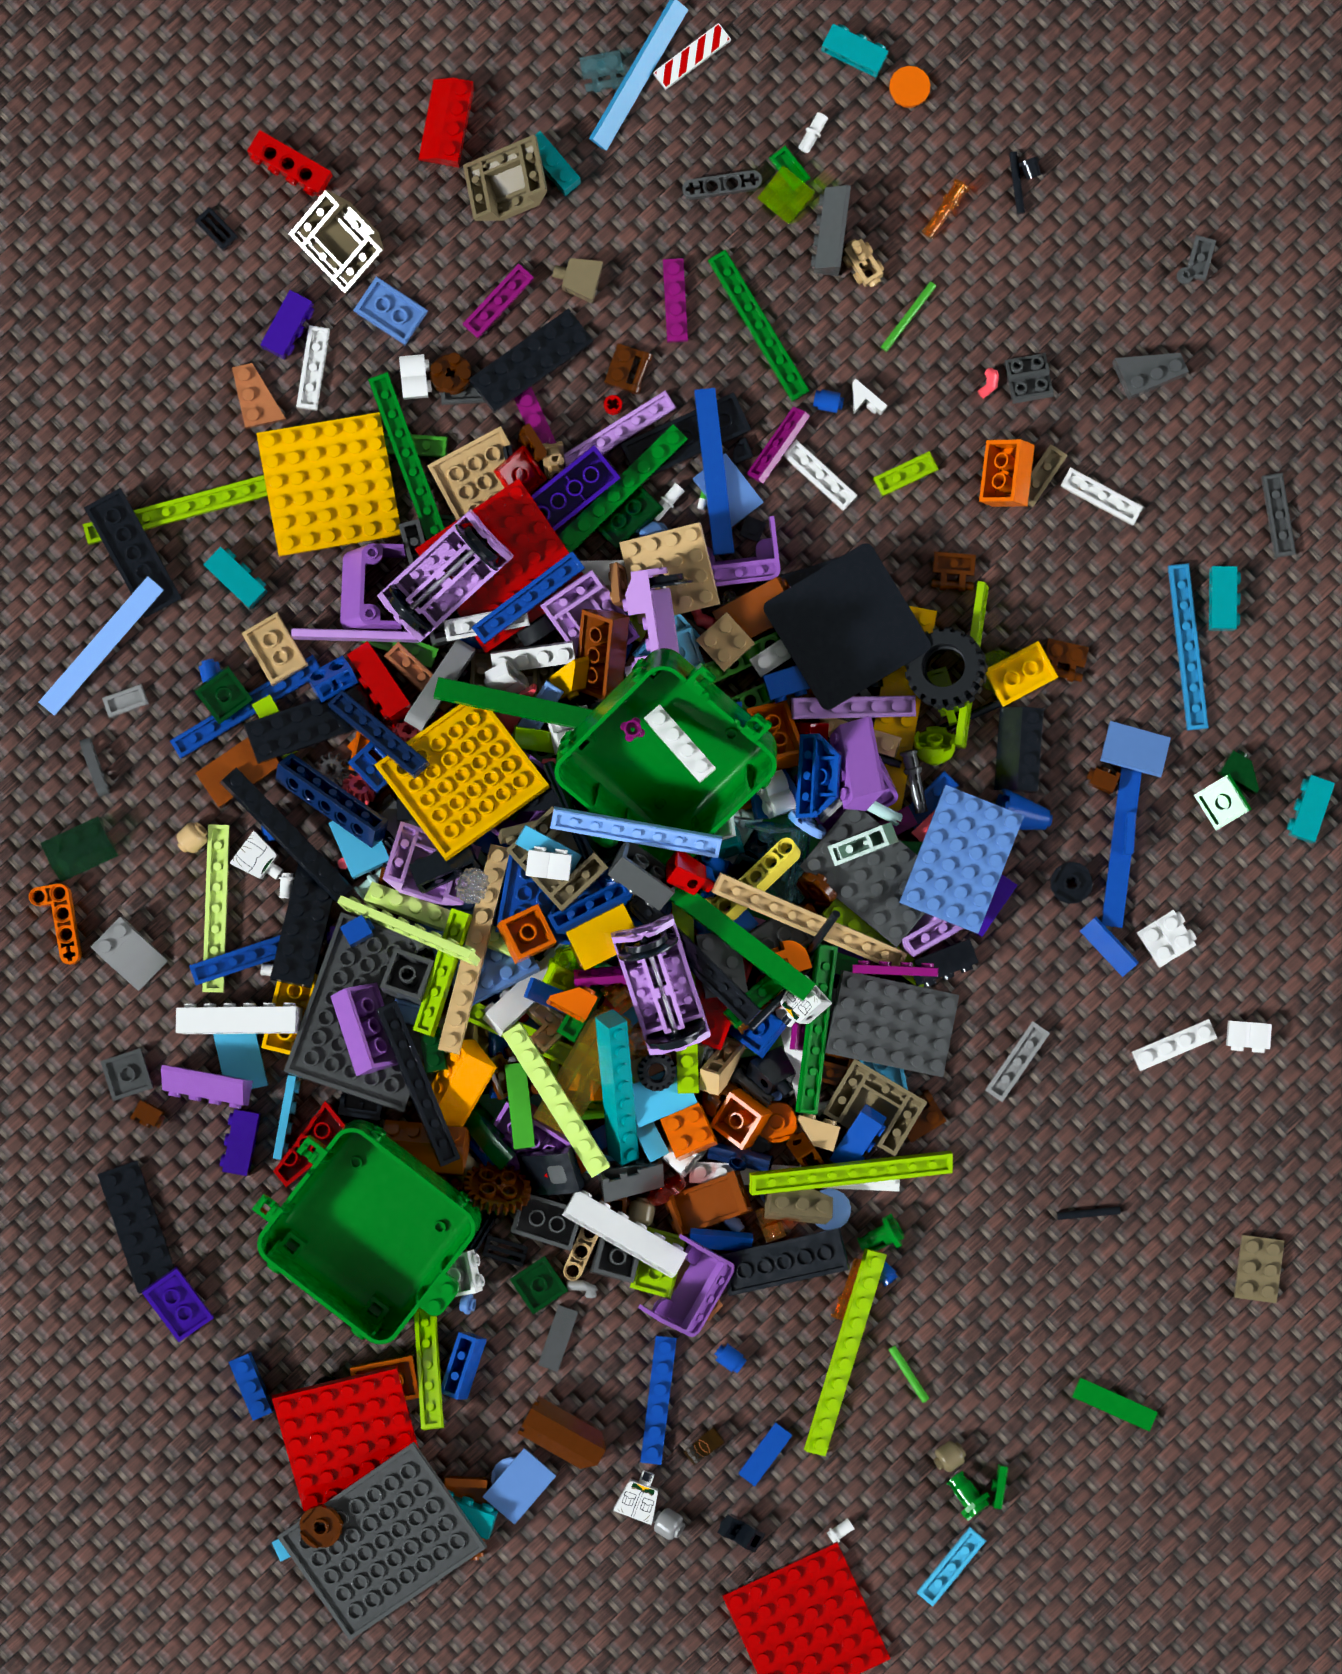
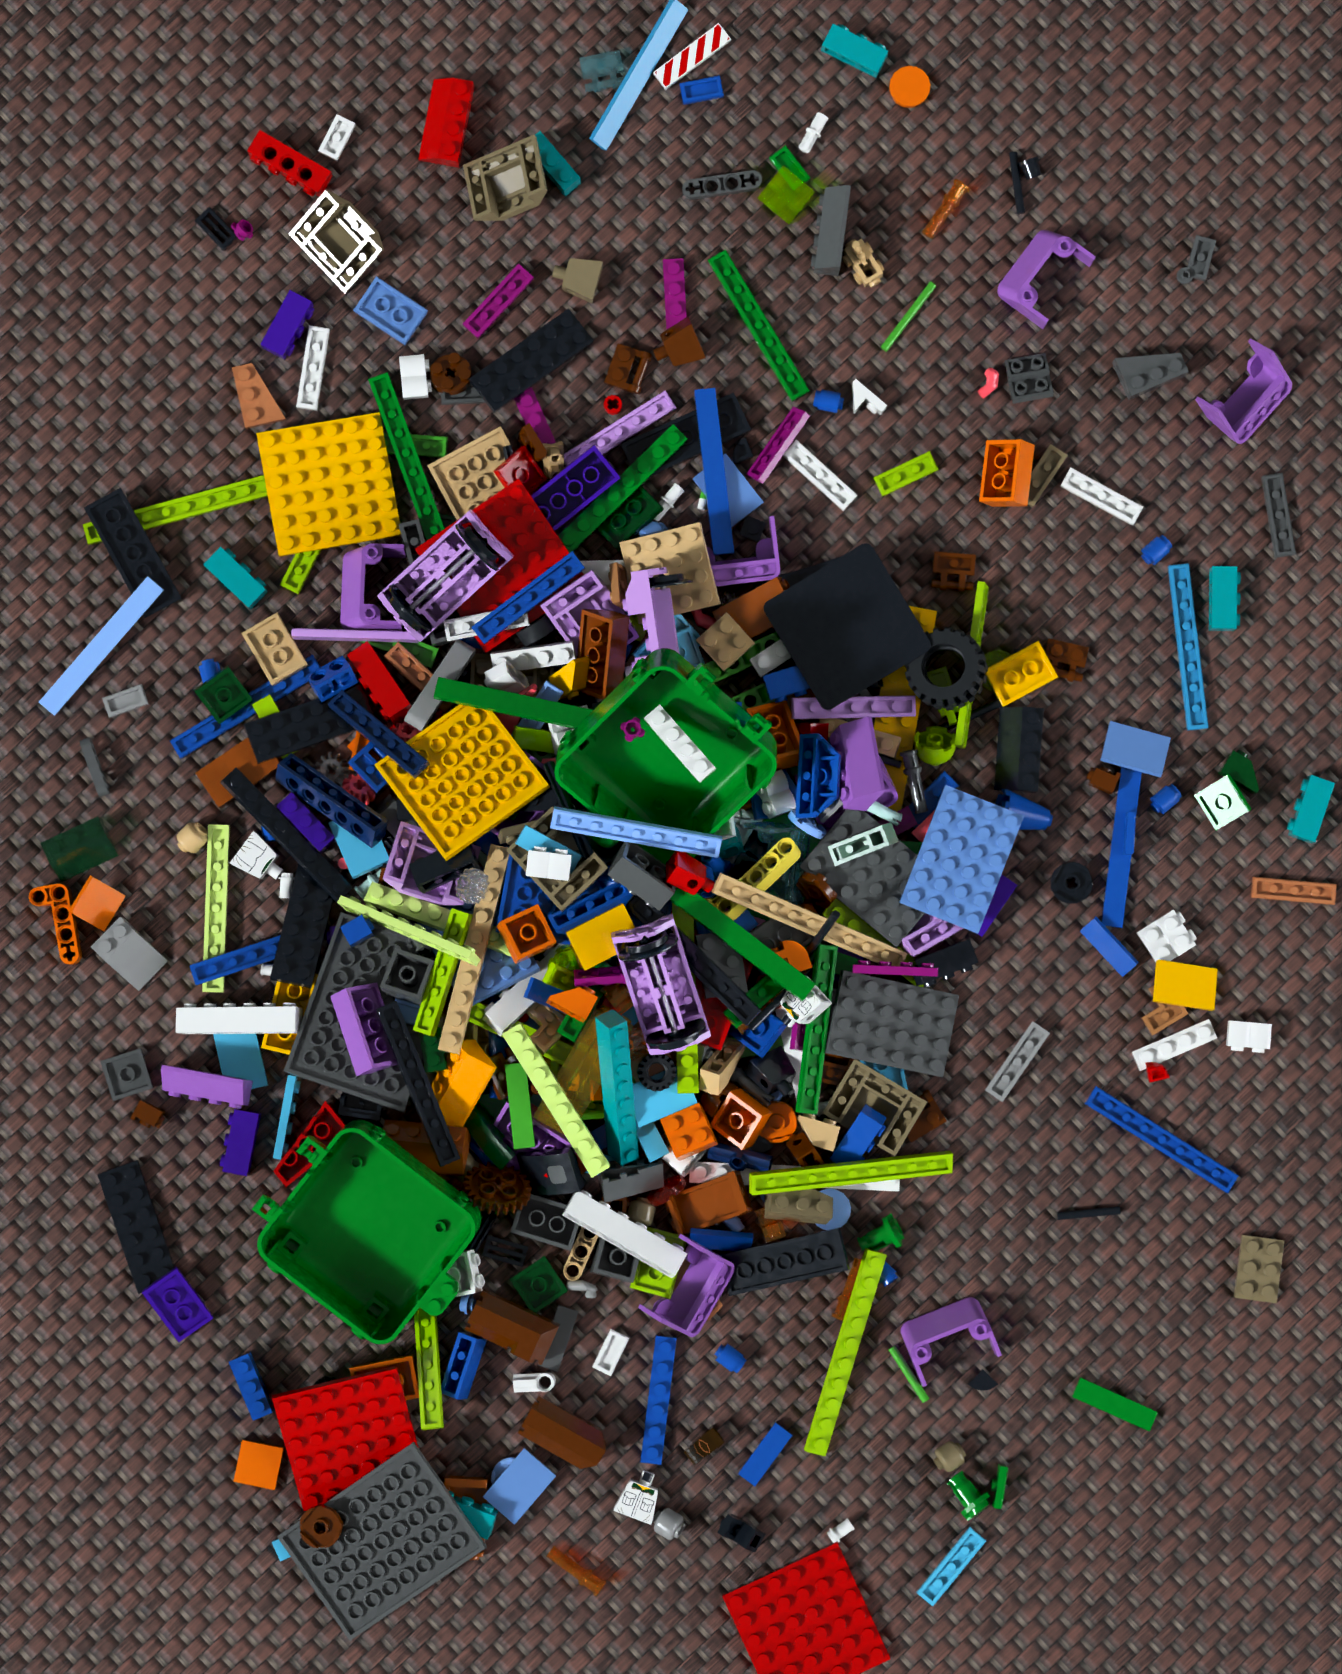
none -> orange tile [69,875,126,931]
none -> magenta plate [231,219,253,241]
none -> orange tile [233,1439,284,1490]
none -> dark purple brick [276,792,335,854]
none -> lime tile [280,550,321,595]
none -> white plate [318,114,356,161]
none -> reddish brown brick [465,1289,560,1365]
none -> white piece [513,1371,556,1393]
none -> clear orange pin [546,1546,607,1597]
none -> white tile [592,1329,629,1376]
none -> reddish brown torso [653,317,706,366]
none -> blue tile [679,75,724,105]
none -> medium lavender windscreen [900,1297,1002,1387]
none -> black tile [968,1369,998,1391]
none -> medium lavender windscreen [997,230,1096,329]
none -> blue tile [1084,1086,1239,1193]
none -> blue brick [1141,535,1172,565]
none -> medium nougat plate [1141,985,1188,1035]
none -> red tile [1145,1062,1169,1083]
none -> blue brick [1150,784,1182,814]
none -> yellow tile [1153,960,1218,1011]
none -> medium lavender windscreen [1195,338,1292,444]
none -> nougat tile [1251,877,1337,905]

